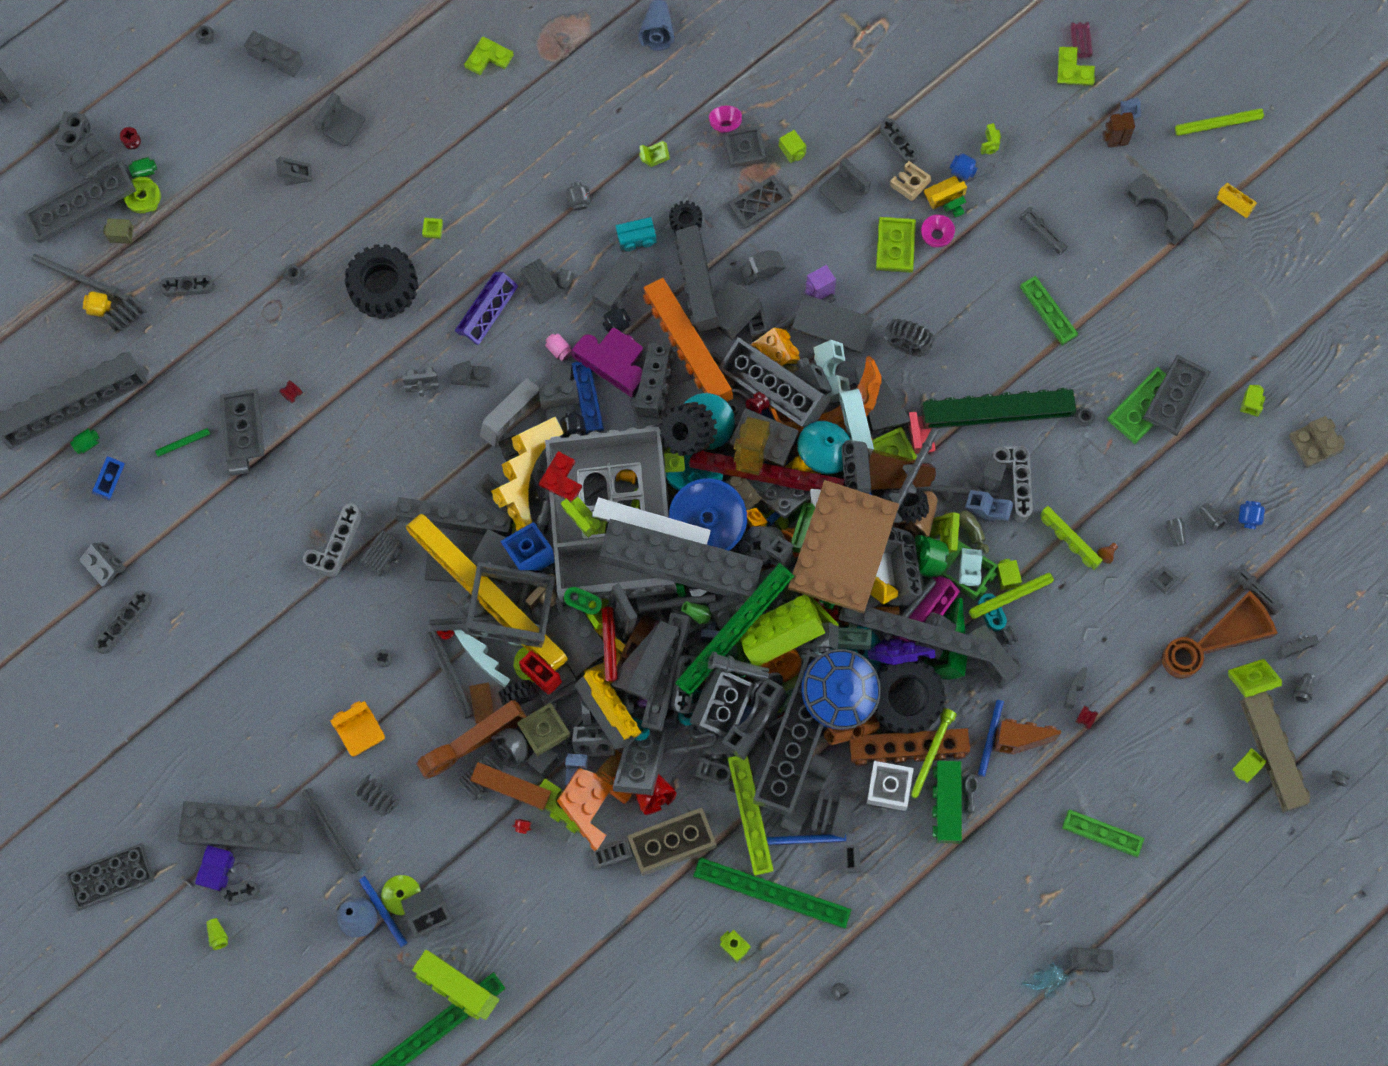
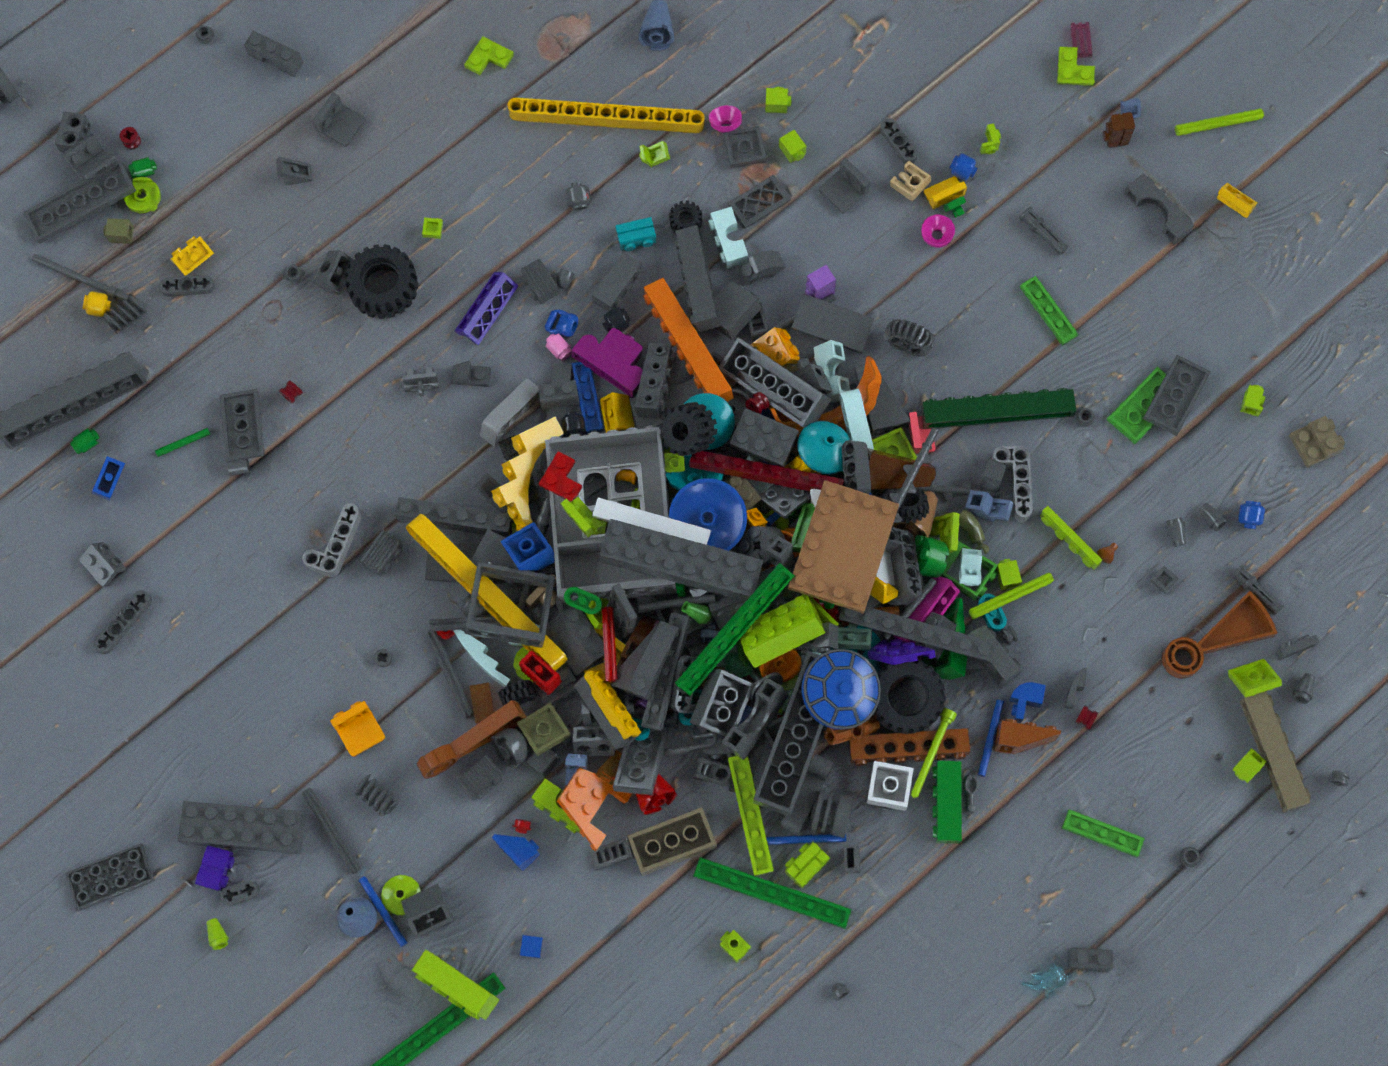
dark orange tile [470,762,552,811] -> none
dark grey pin [708,651,769,681] -> none
clear yellow brick [734,417,770,475] -> none
lime tile [876,217,916,273] -> none
none -> yellow bracket [170,236,214,276]
none -> dark grey brick [313,250,354,292]
none -> blue slope [492,834,540,871]
none -> yellow beam [507,98,705,133]
none -> blue tile [520,935,543,958]
none -> blue piece [544,309,579,337]
none -> yellow panel [600,392,635,433]
none -> light aqua arch [708,207,748,269]
none -> lime brick [765,87,791,113]
none -> lime brick [785,842,830,889]
none -> blue brick [1009,682,1046,724]
none -> dark grey plate [1180,847,1200,867]

